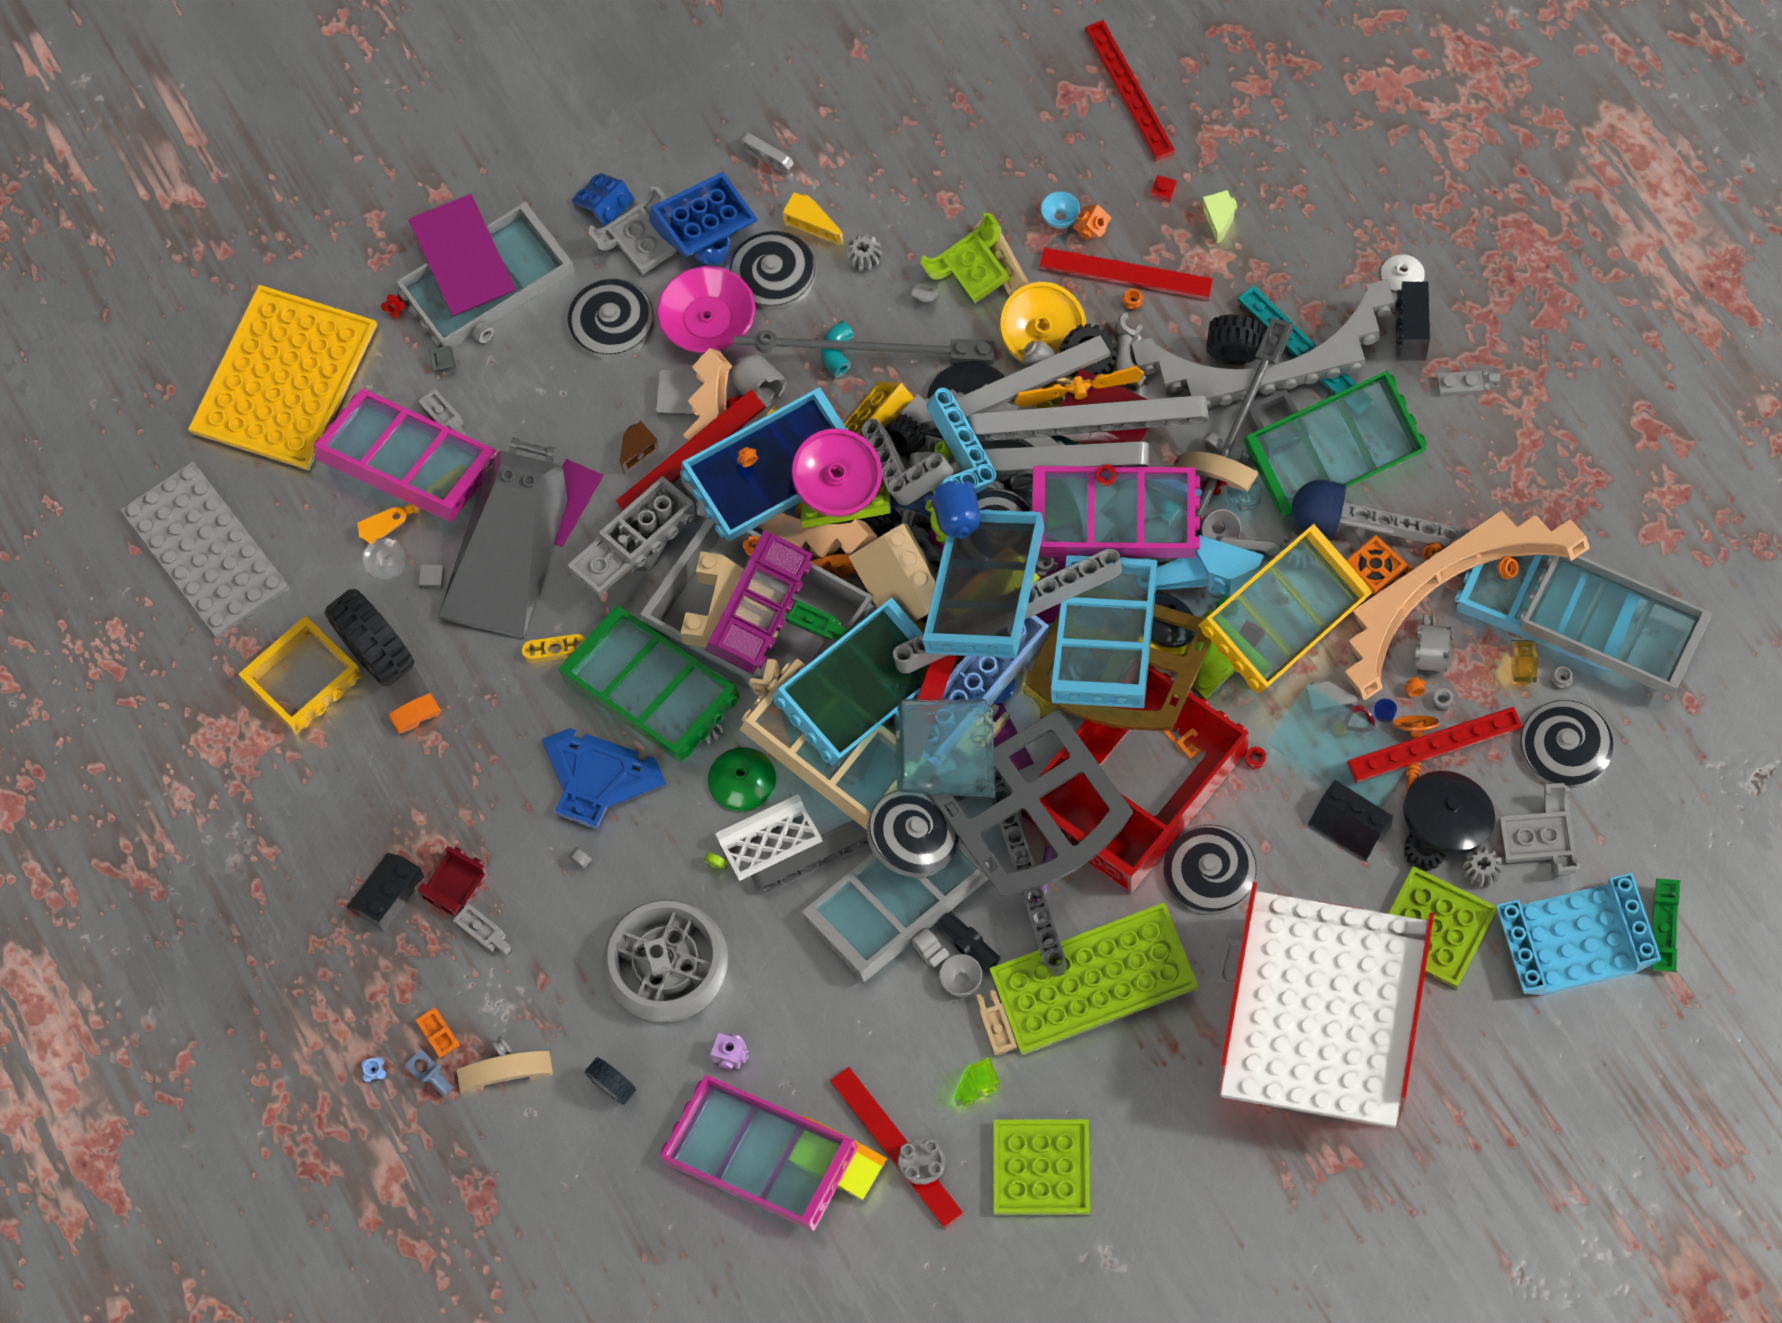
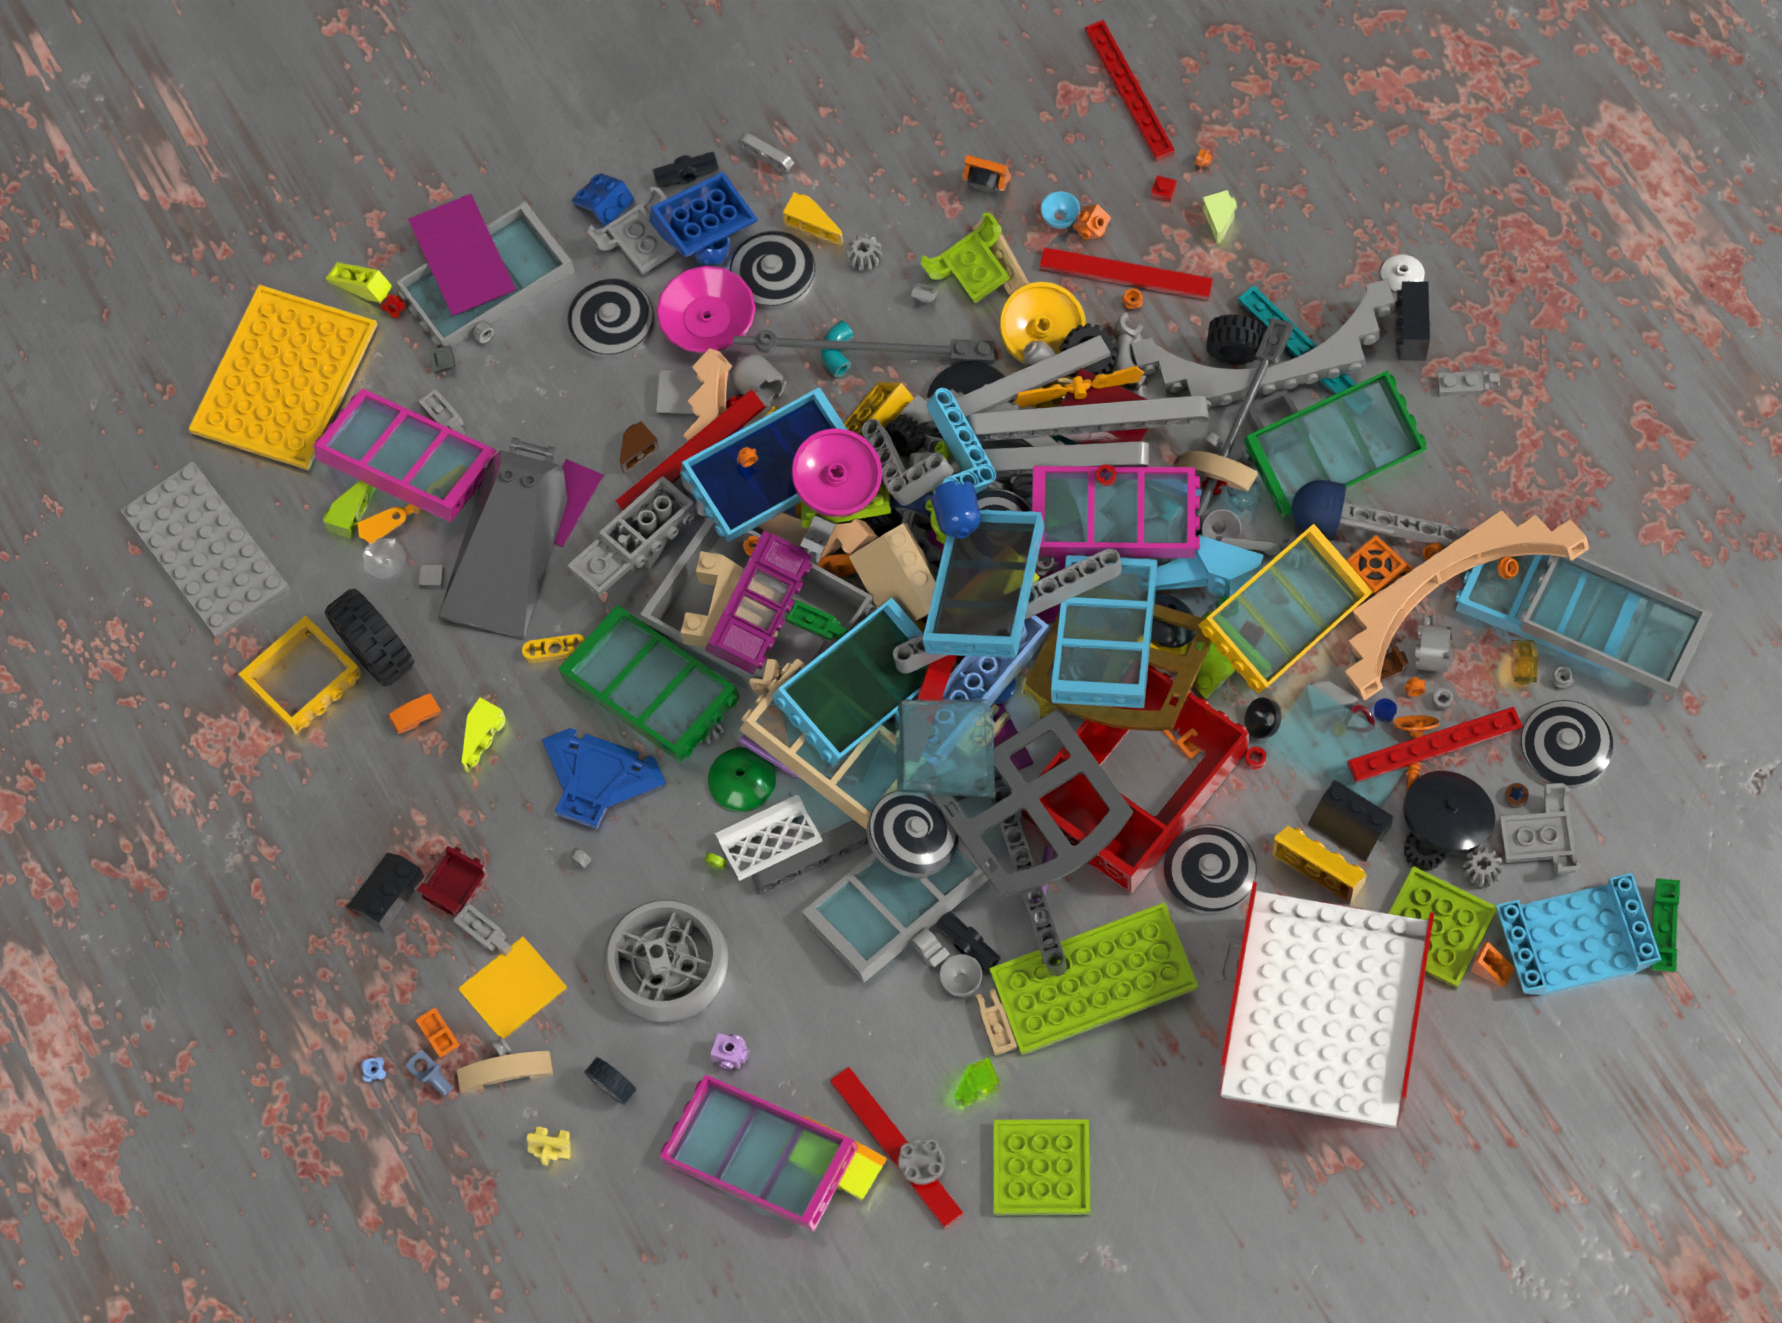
none -> lime slope [323,480,376,539]
none -> neon yellow slope [325,262,392,303]
none -> yellow piece [458,936,568,1039]
none -> neon yellow slope [462,697,506,772]
none -> light yellow hips [527,1127,571,1166]
none -> black piece [652,151,719,187]
none -> medium lavender bar [738,735,798,778]
none -> dark grey bracket [800,514,836,565]
none -> piece [962,155,1012,193]
none -> orange plate [1195,149,1212,169]
none -> black piece [1245,697,1281,739]
none -> yellow slope [1272,826,1367,904]
none -> reddish brown bracket [1380,646,1408,683]
none -> orange slope [1471,941,1515,987]
none -> reddish brown tile [1505,783,1529,808]

